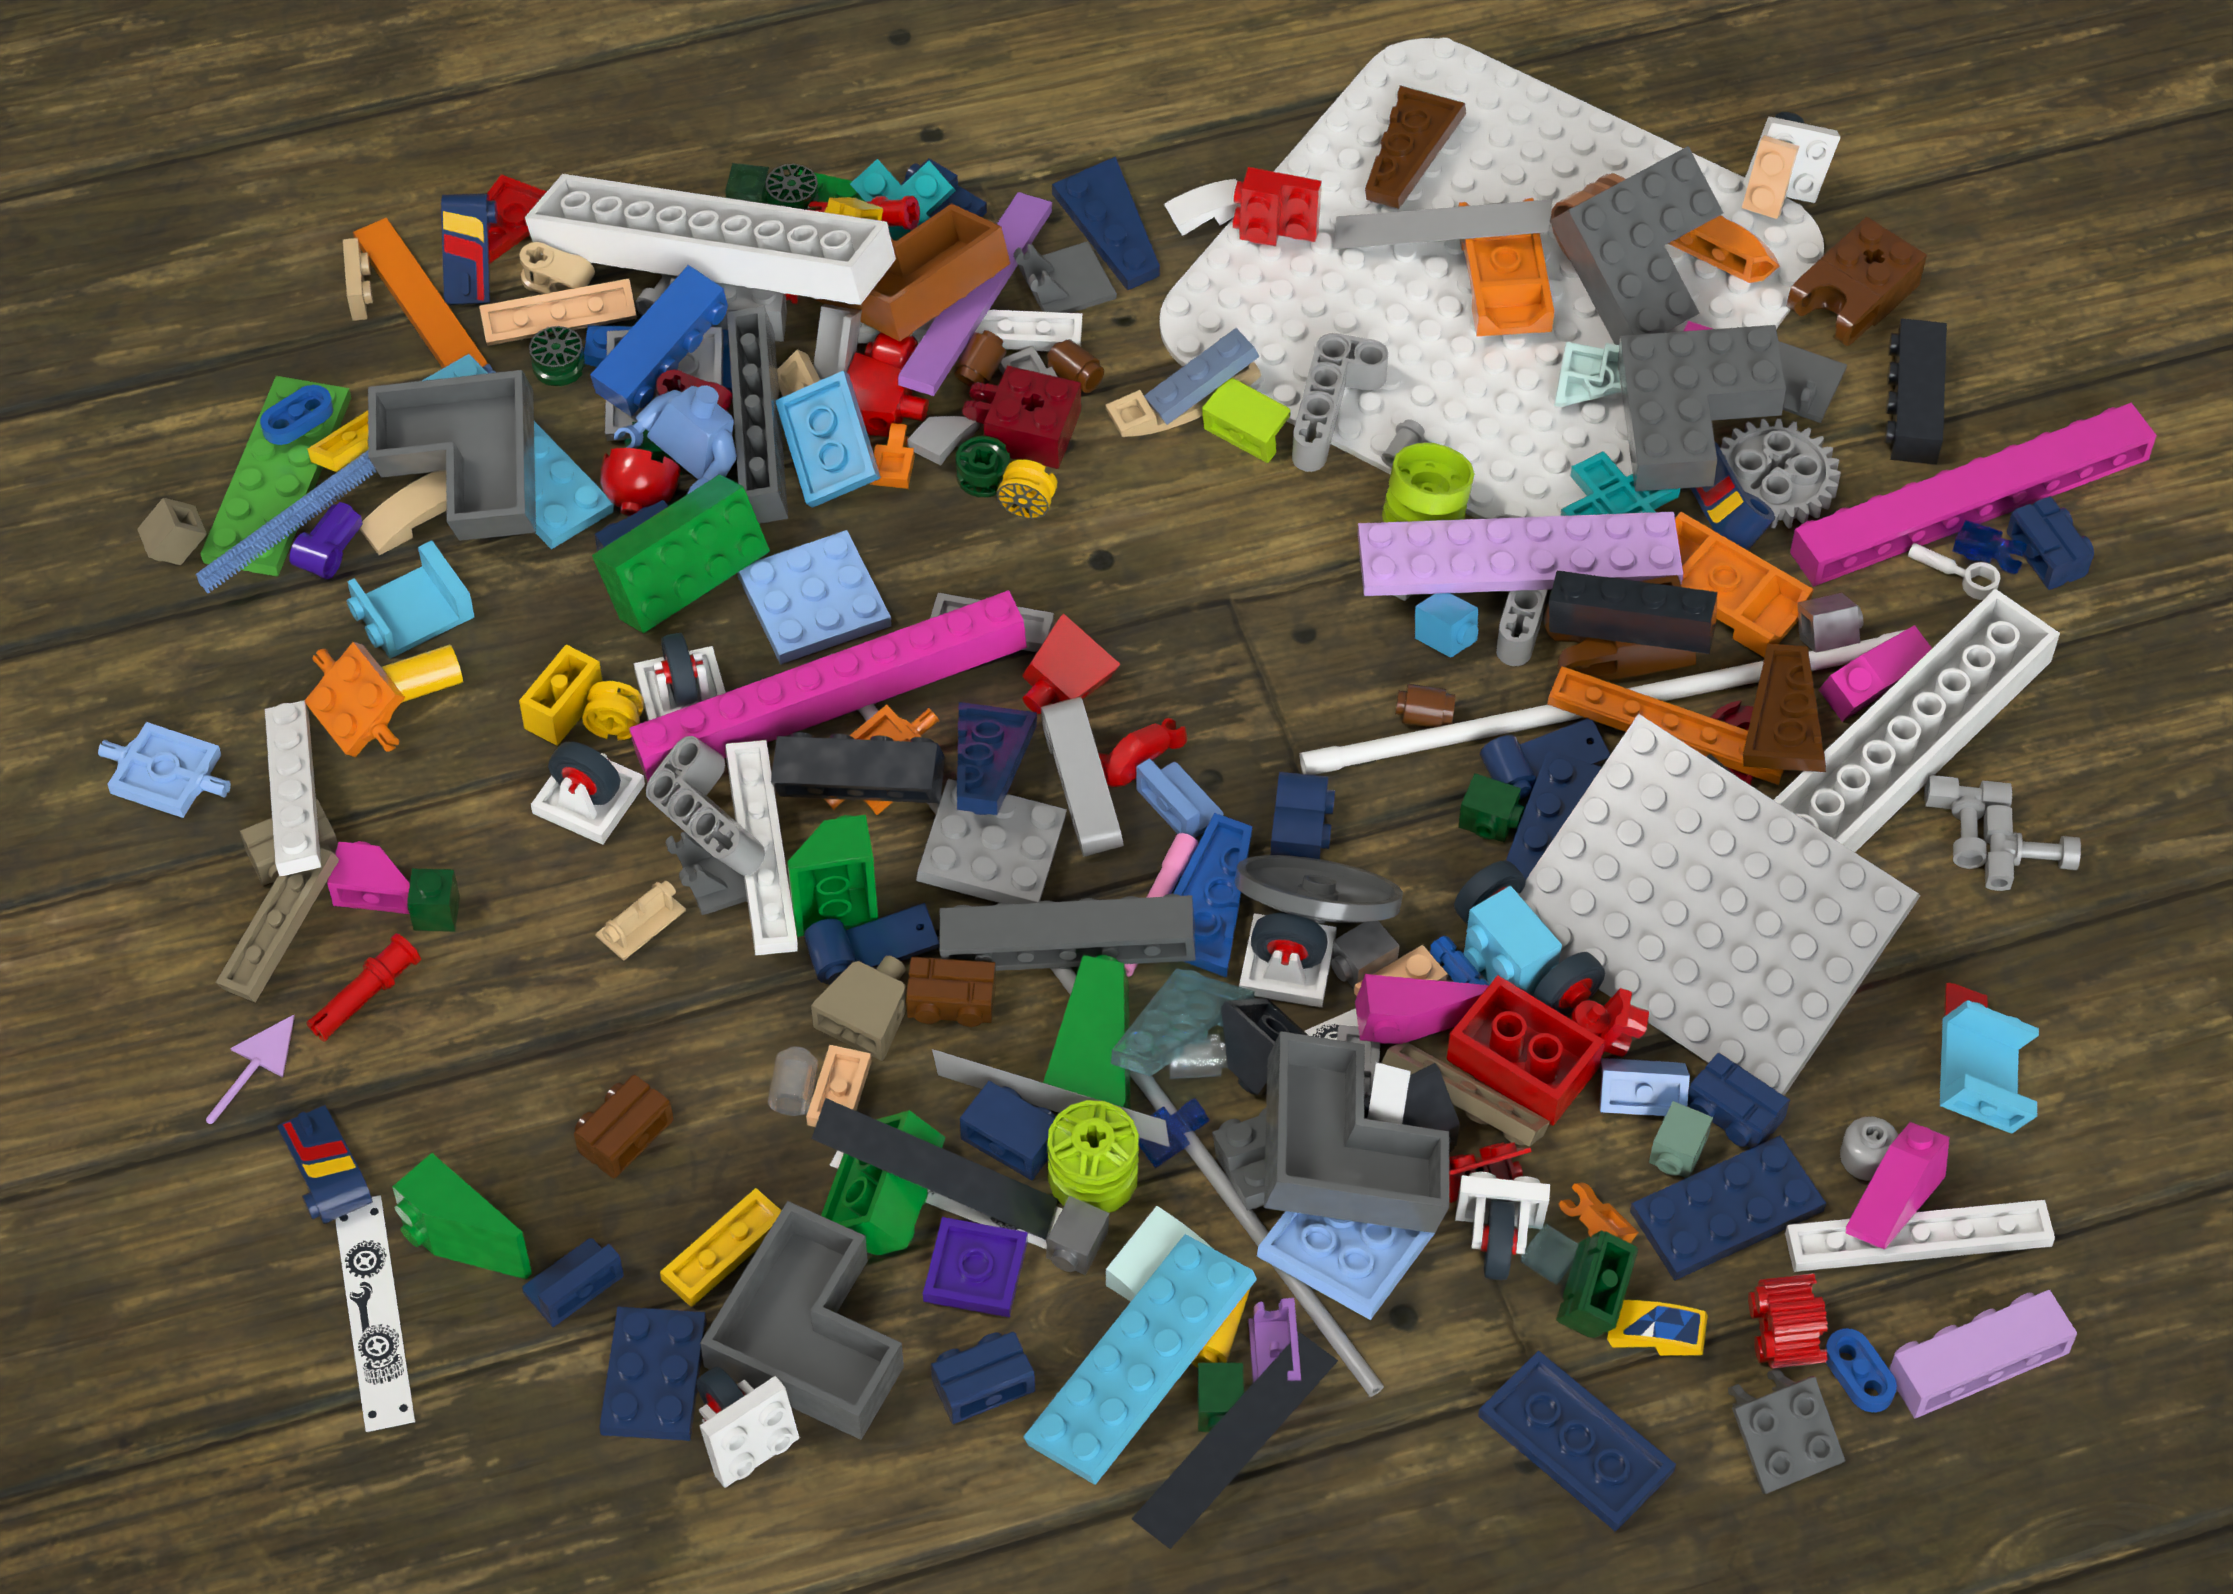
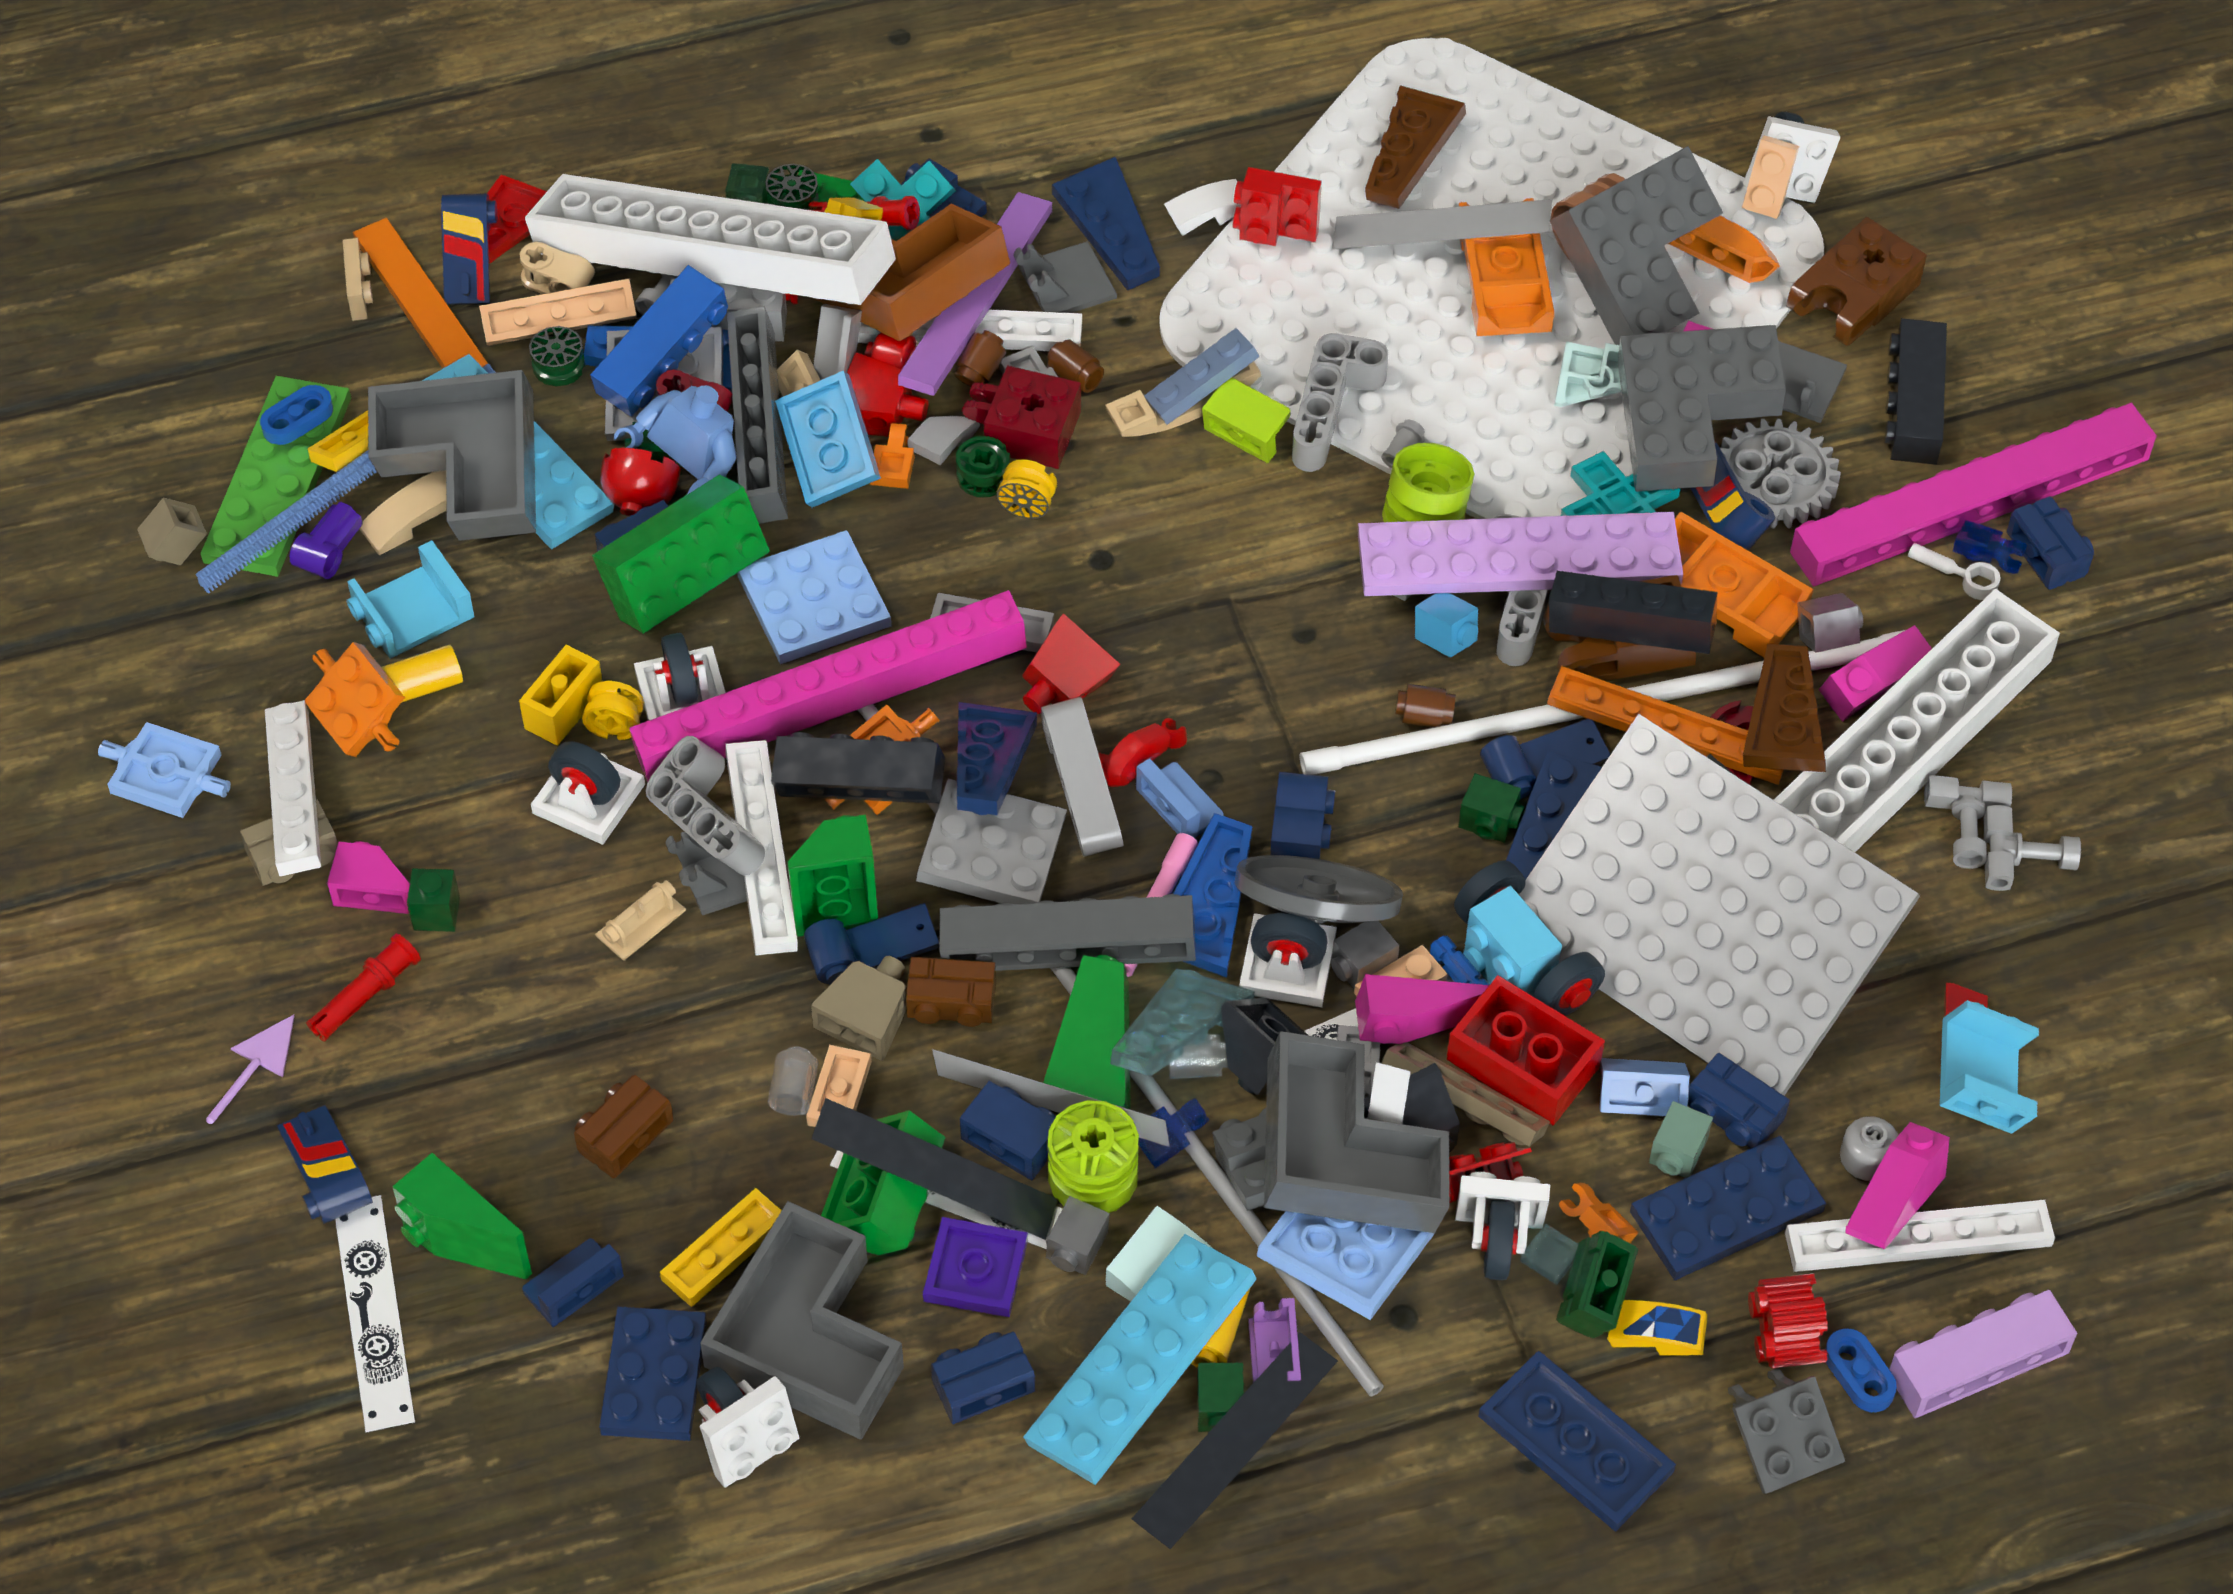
dark tan plate [215,848,339,1003] -> none
red hips [1572,988,1649,1057] -> none

